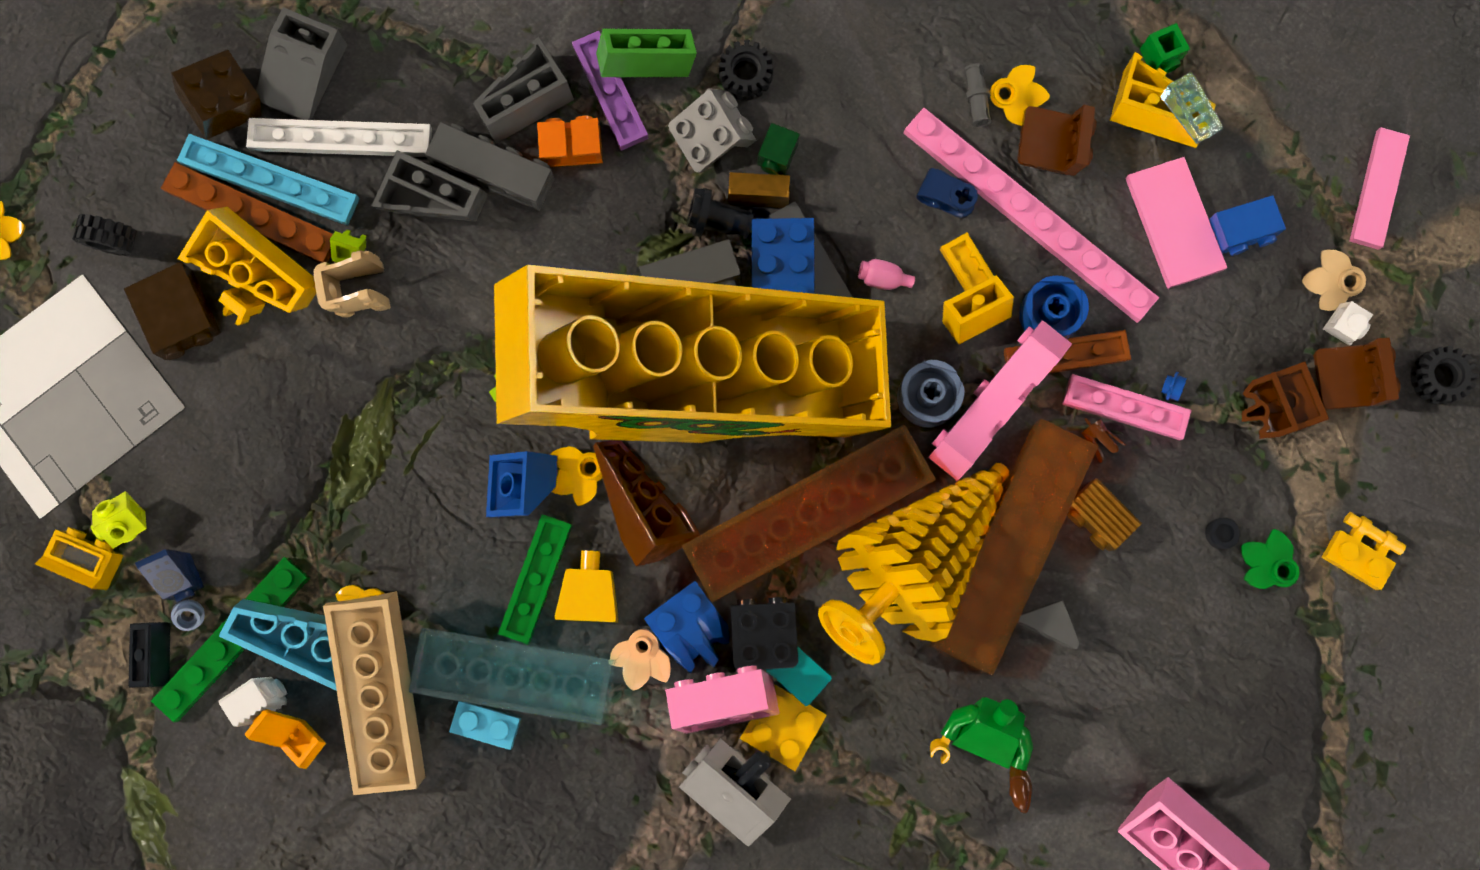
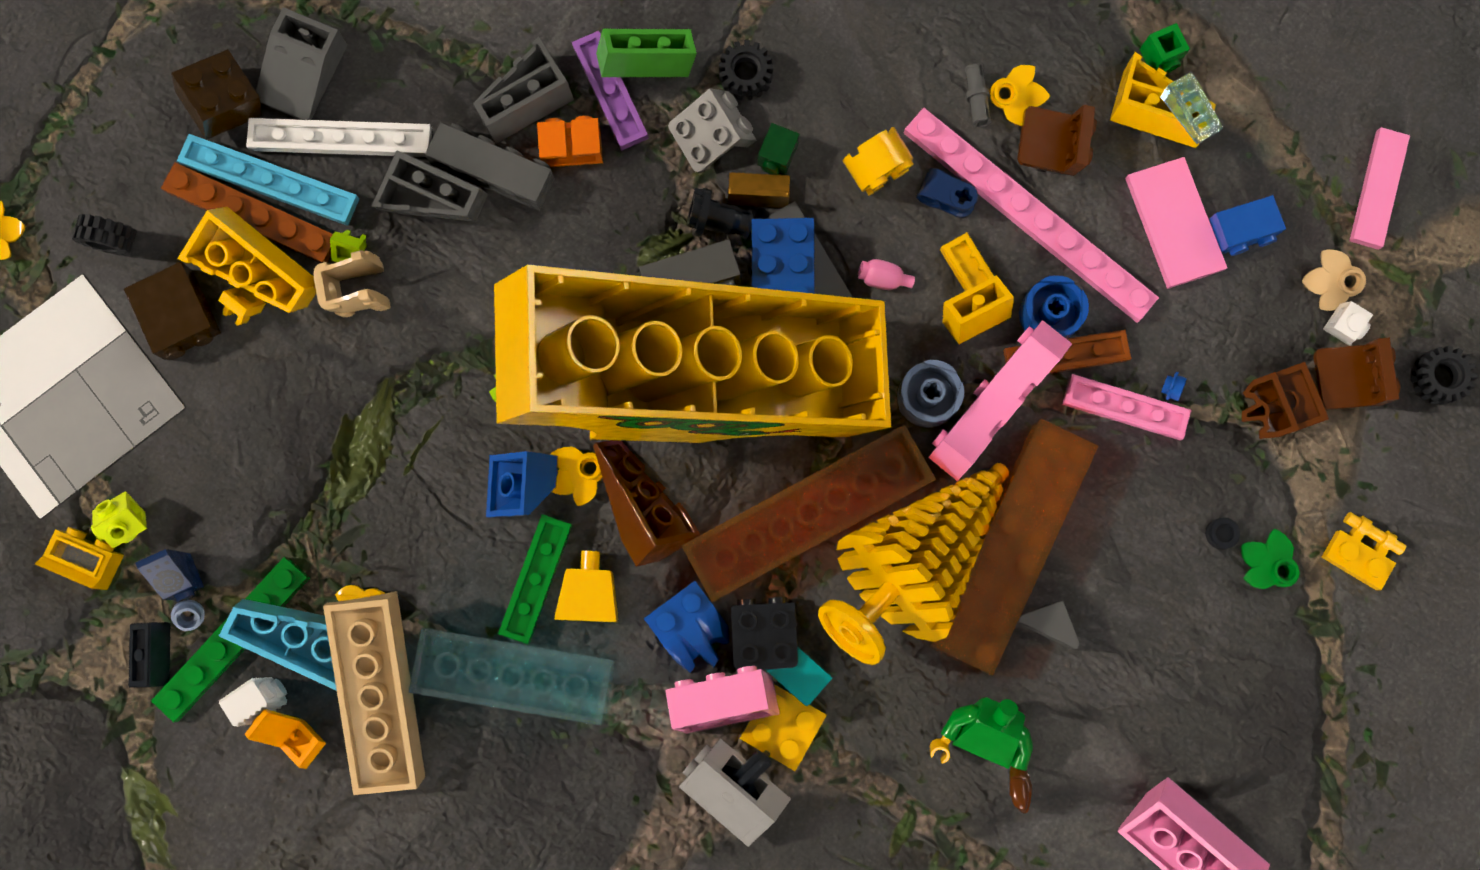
medium azure plate [449,700,521,750] -> none
light nougat plate [610,628,671,691] -> none
pearl gold brick [1065,478,1142,551] -> none
reddish brown piece [1081,418,1127,463] -> none
none -> yellow brick [842,127,914,196]

